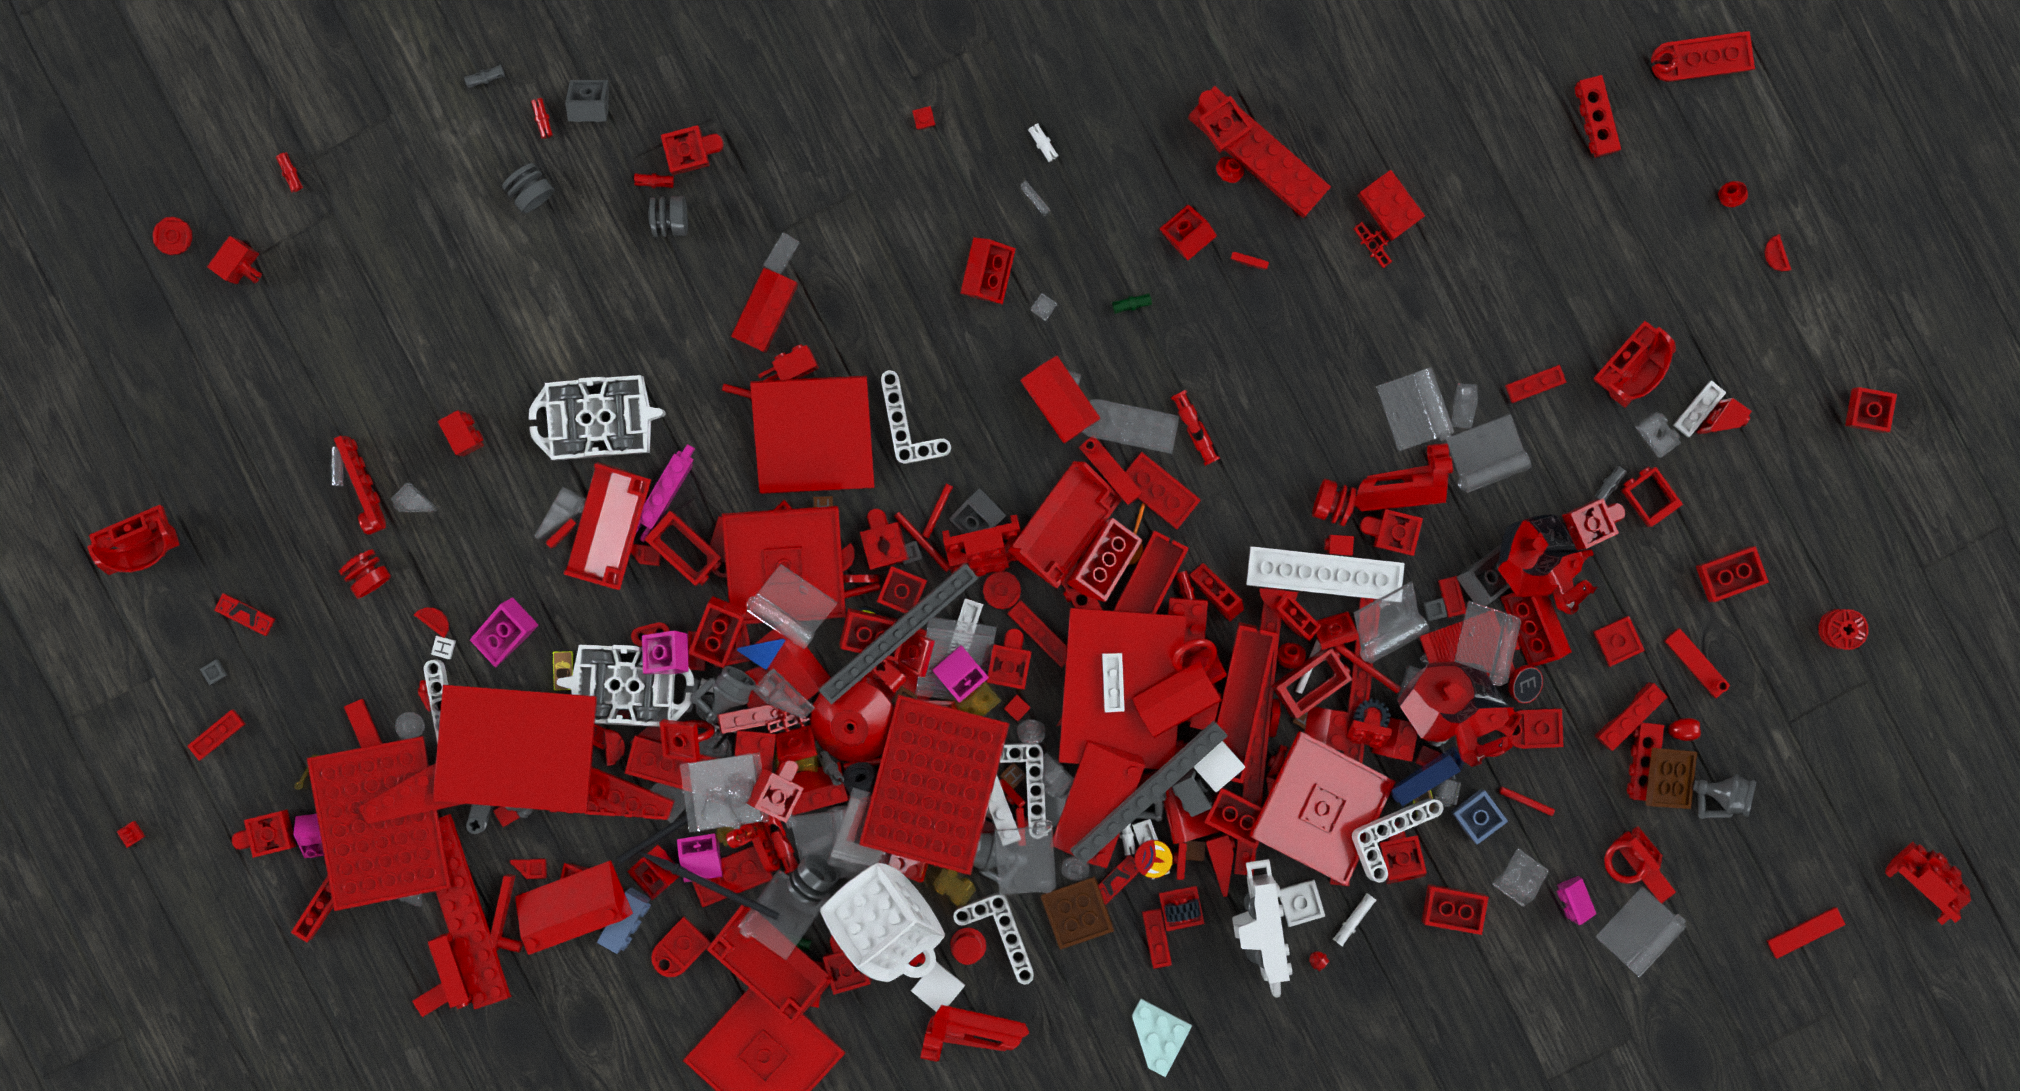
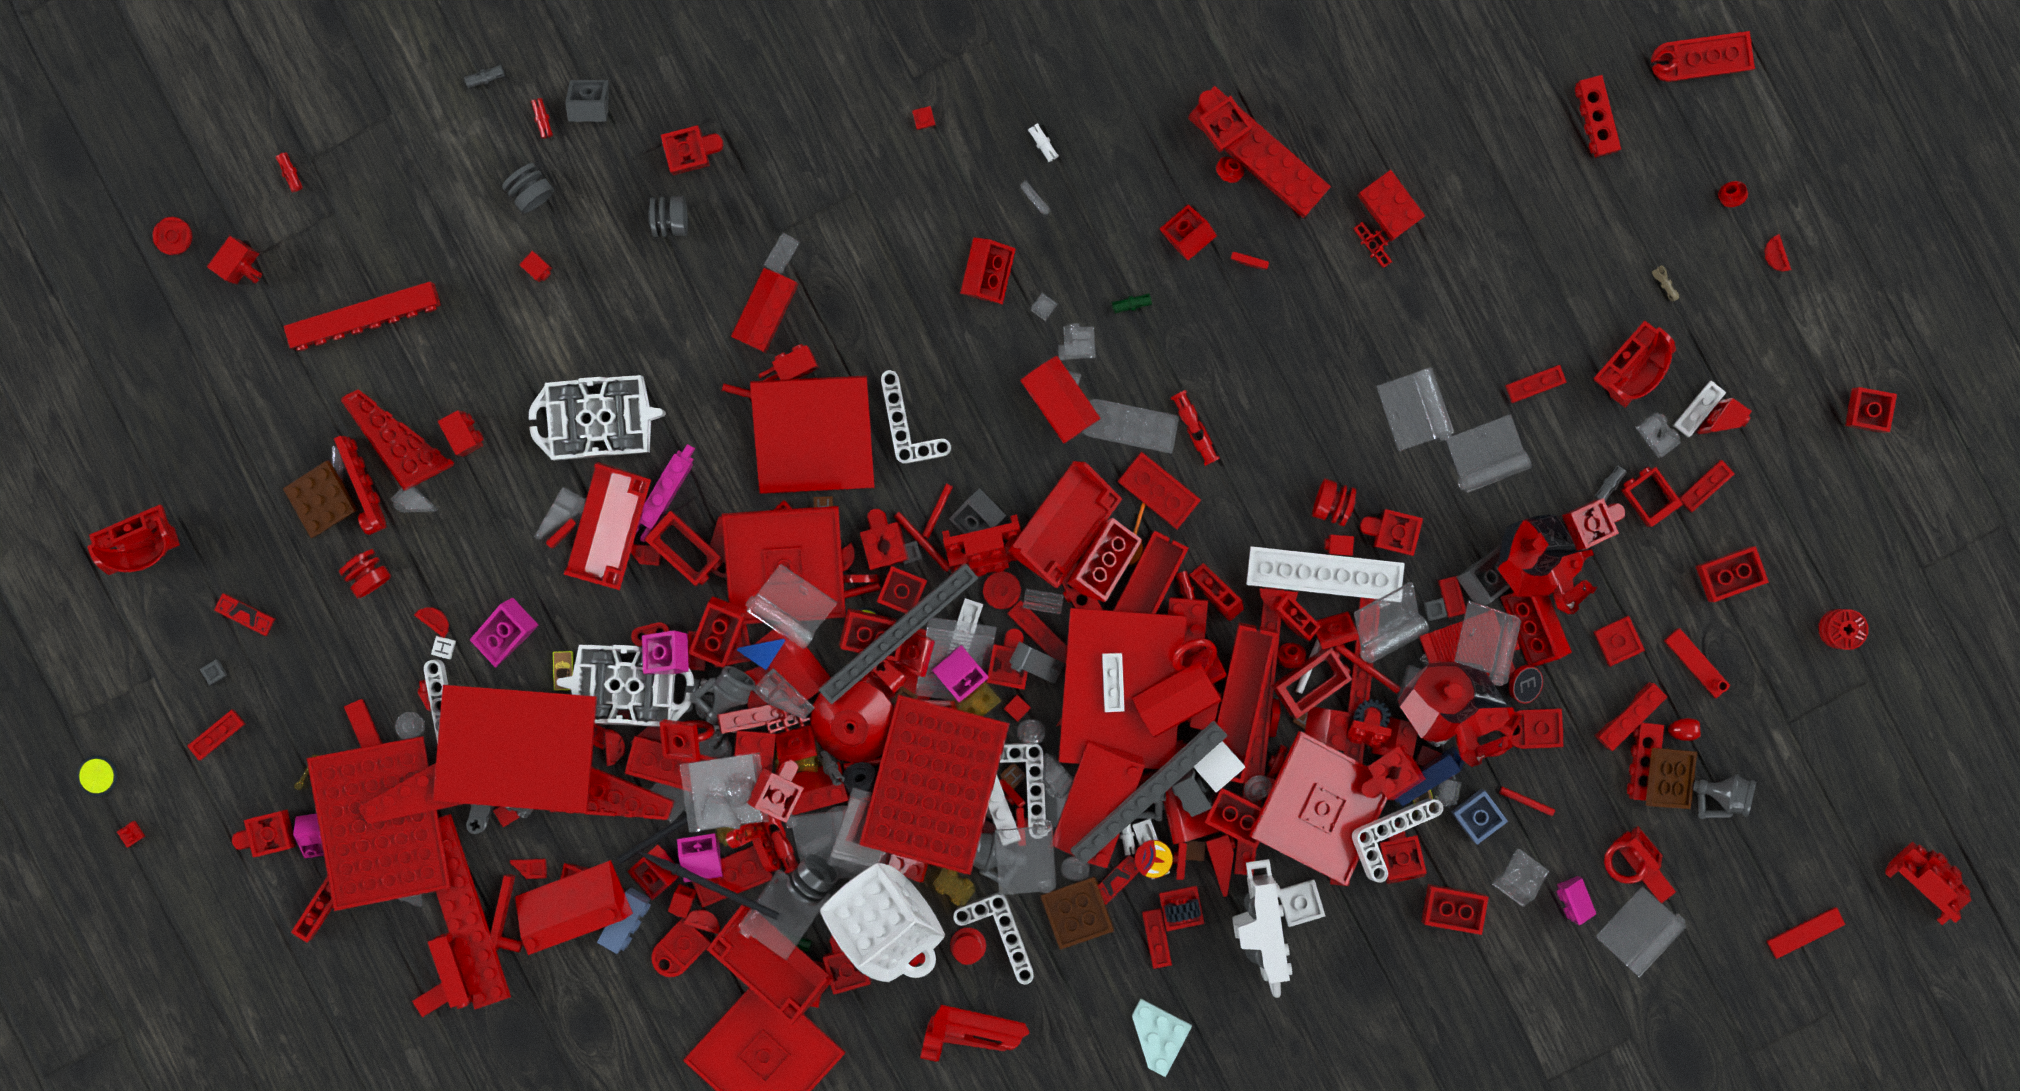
red pin [634,173,674,189] -> none
white tile [911,961,965,1012] -> none
red piece [1079,435,1143,506] -> none
red plate [1309,951,1329,971] -> none
white pin [1333,893,1377,947] -> none
red panel [1355,443,1453,511] -> none
clear slope [1452,383,1478,429] -> none
none -> neon yellow wheel [77,756,117,796]
none -> red brick [283,282,441,351]
none -> reddish brown plate [283,460,358,538]
none -> red wing [341,389,454,491]
none -> red brick [519,251,552,282]
none -> red brick [668,884,697,918]
none -> red plate [682,909,720,934]
none -> dark grey door [1009,641,1065,684]
none -> clear tile [1023,589,1064,614]
none -> clear plate [1058,323,1096,361]
none -> clear plate [1243,775,1272,801]
none -> red brick [1362,746,1426,800]
none -> dark tan piece [1652,265,1679,301]
none -> red tile [1679,460,1735,513]

